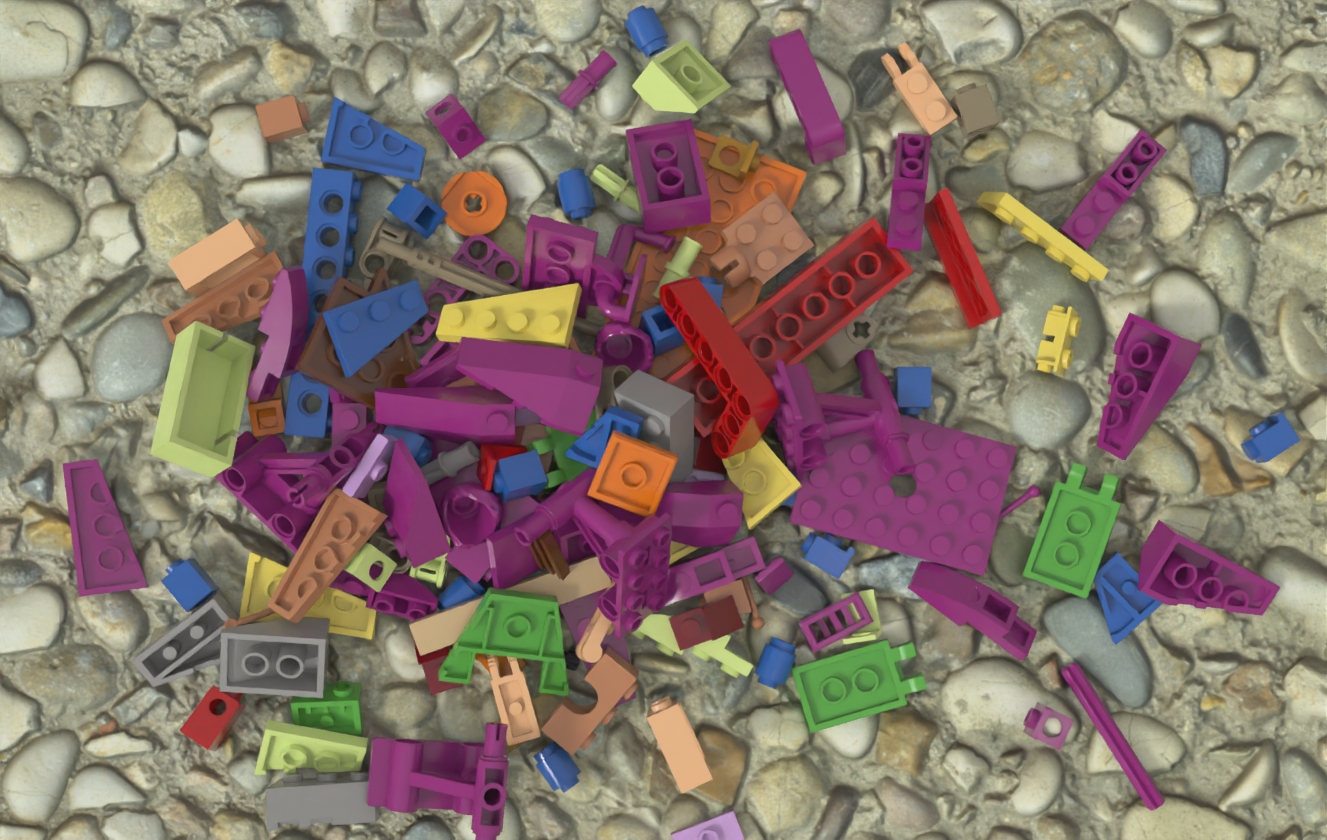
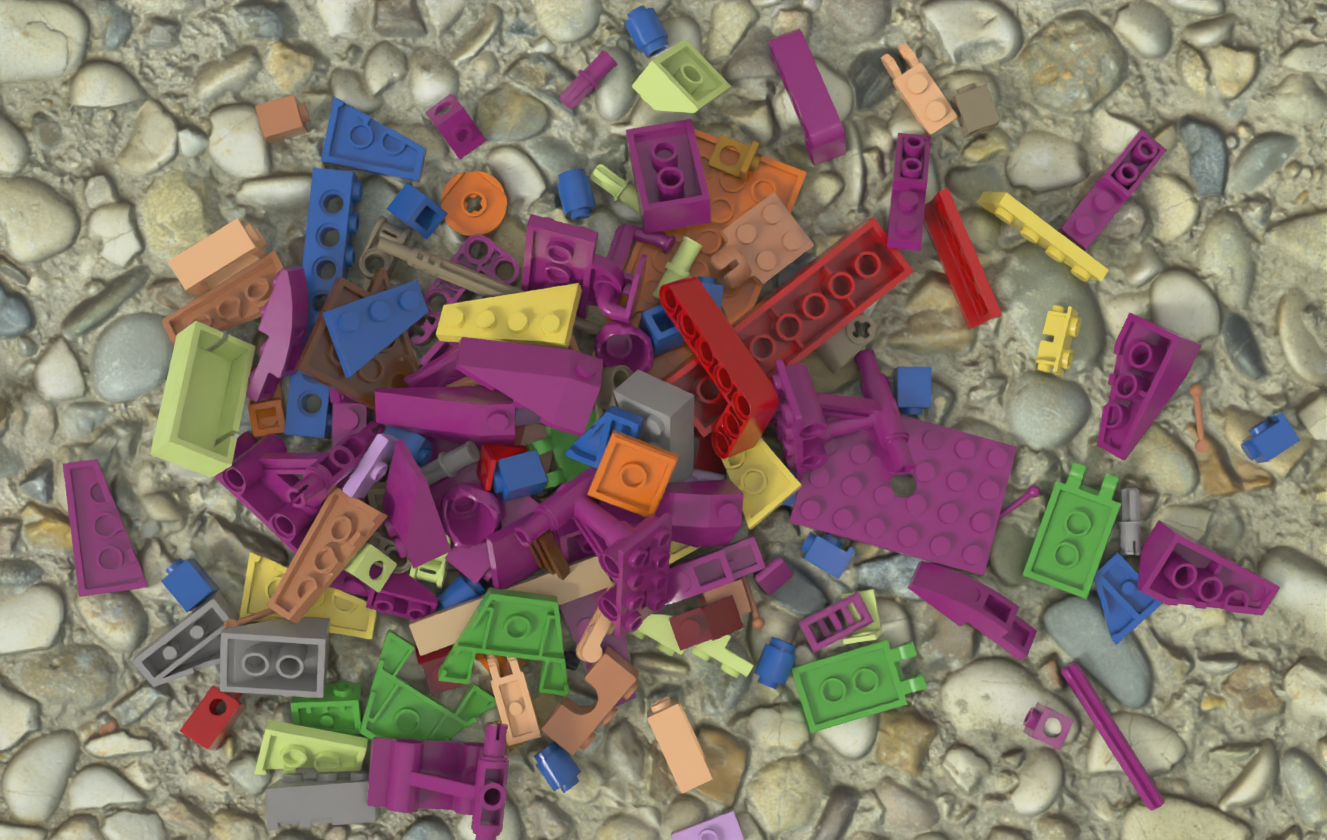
none -> bright green wing [359,629,497,741]
none -> light grey axle [1116,487,1144,555]
none -> nougat hinge [1189,384,1210,453]

